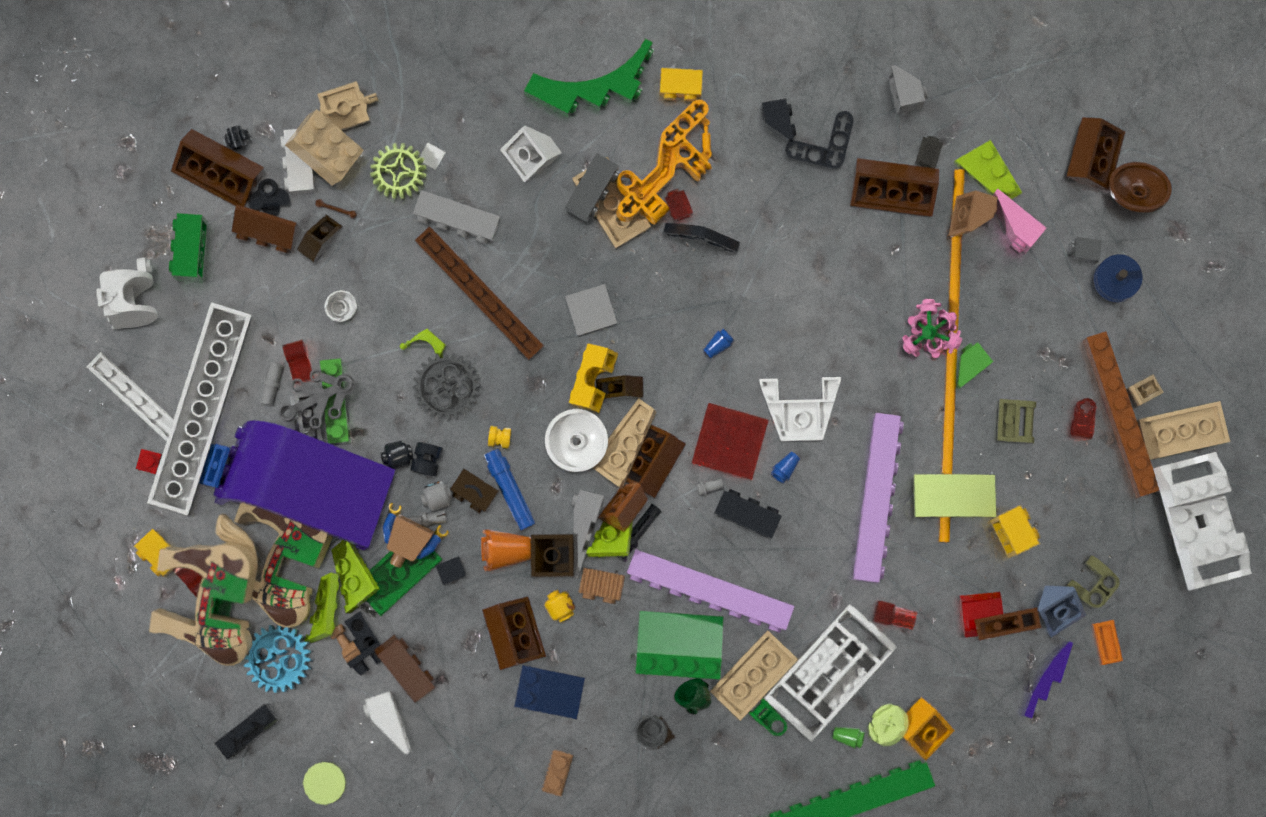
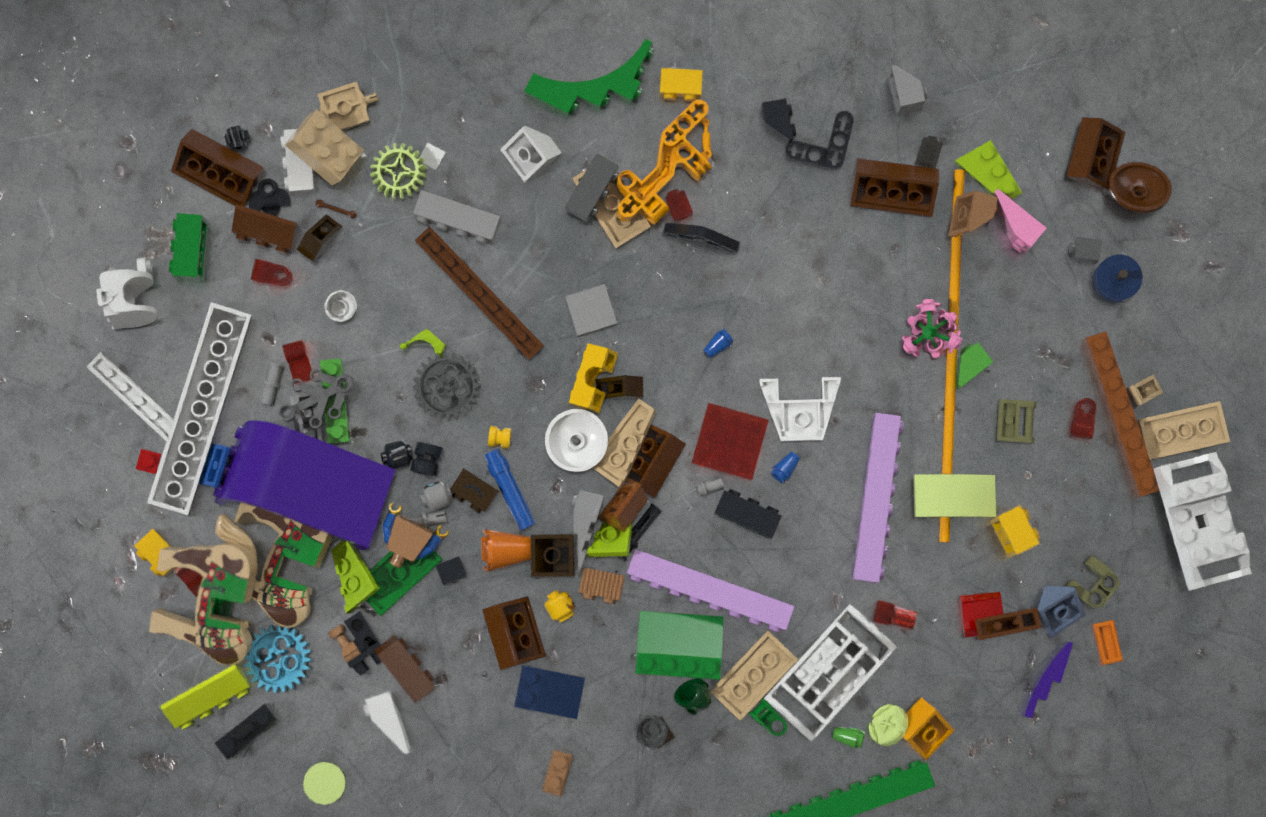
lime wing [304,572,339,643] -> none
none -> neon yellow slope [160,664,252,730]
none -> clear red piece [250,259,293,286]

